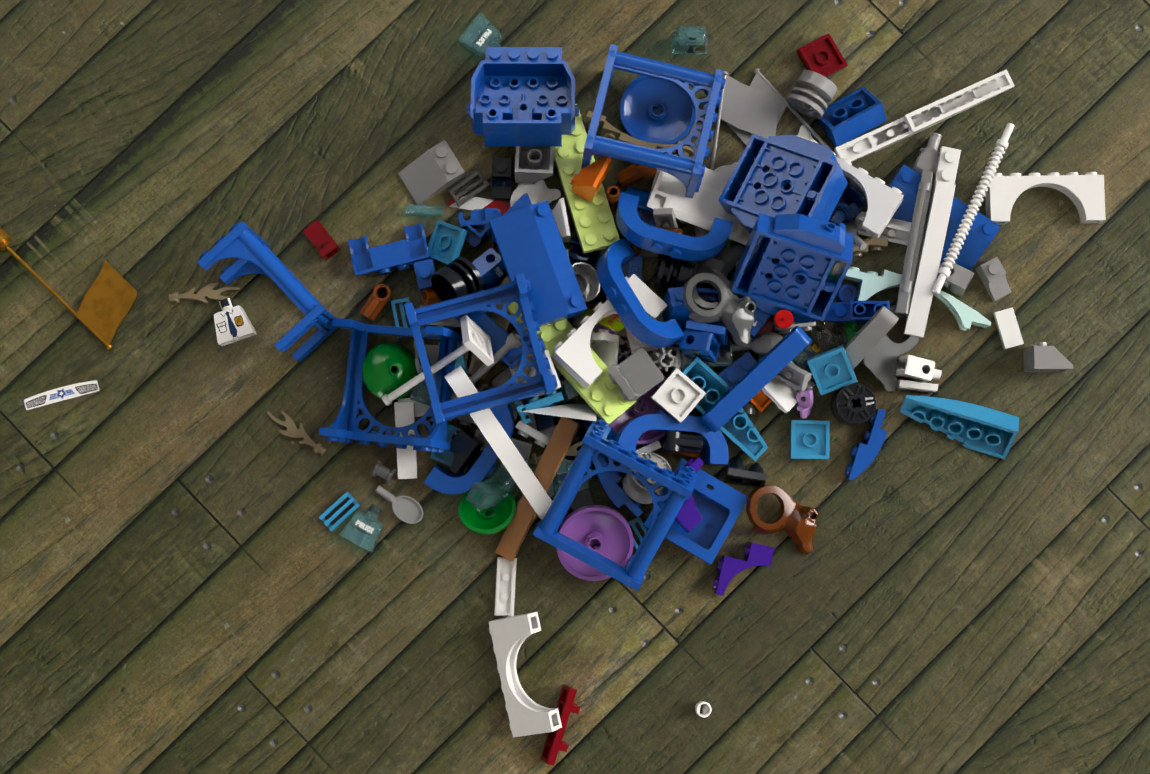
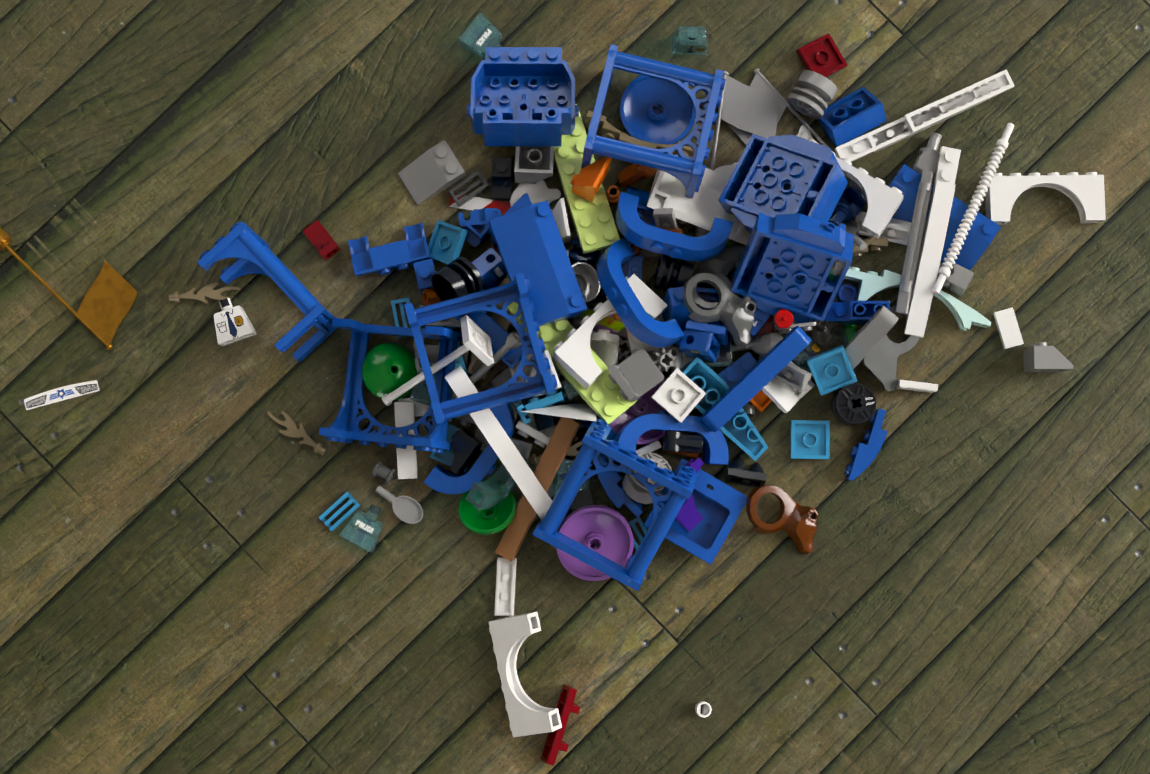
dark orange piece [360,284,393,322] -> none
clear light blue pin [405,203,444,218] -> none
dark purple arch [712,542,774,596] -> none
lavender piece [796,389,814,418] -> none
white torso [896,355,942,382] -> none
dark azure wedge [900,395,1019,459] -> none
light grey arch [975,257,1012,302] -> none

